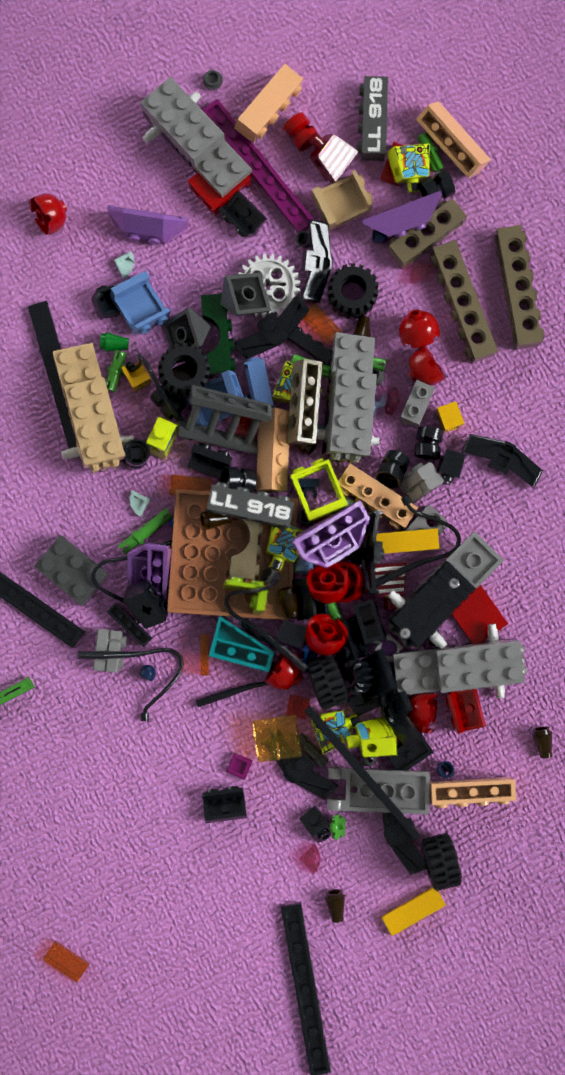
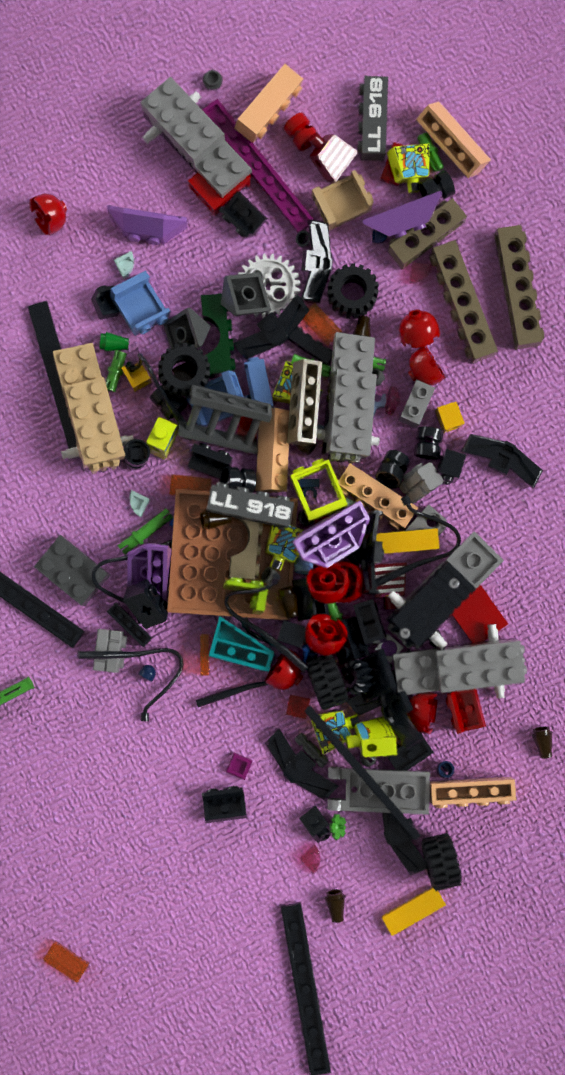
clear yellow slope [252,714,302,762] -> none

